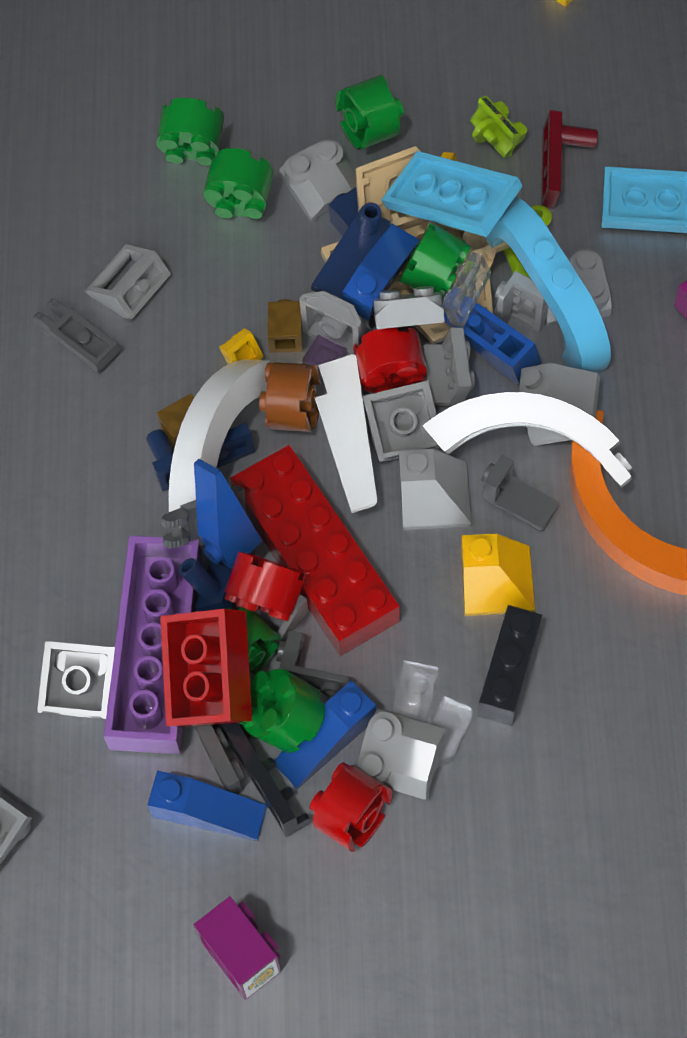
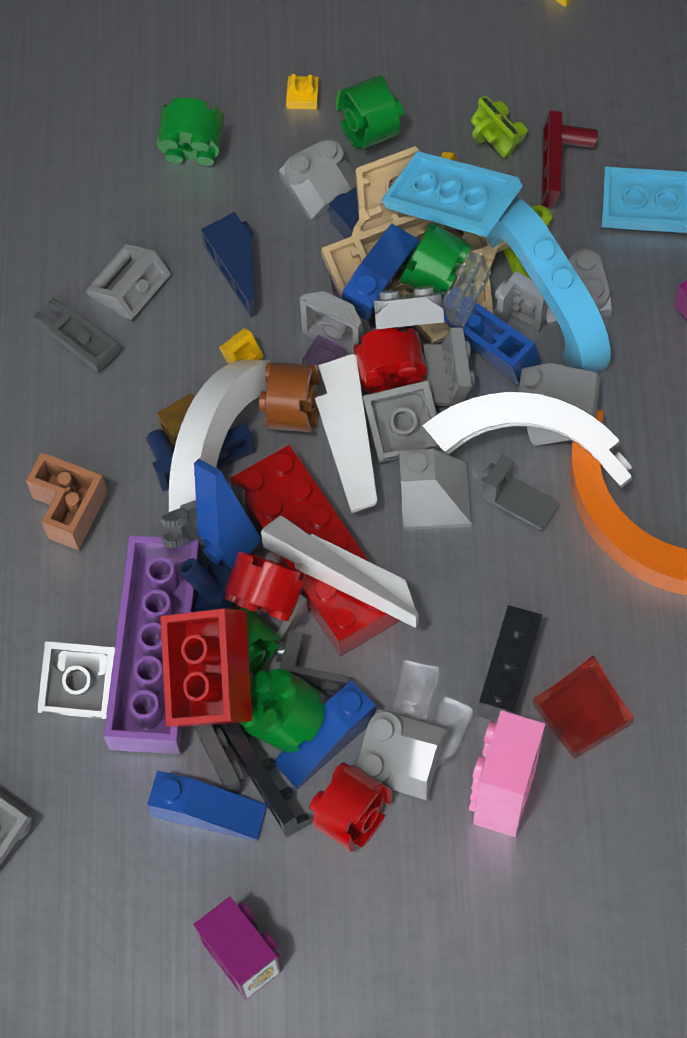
green brick [203,148,274,219] -> none
pearl gold brick [268,299,302,353] -> none
dark blue piece [311,202,391,299] -> none
yellow slope [460,533,535,616] -> none
none -> nougat brick [26,452,108,551]
none -> dark blue slope [201,212,256,318]
none -> white wedge [261,516,419,628]
none -> yellow tile [286,74,319,110]
none -> bright pink brick [469,710,545,837]
none -> clear red plate [532,655,634,759]

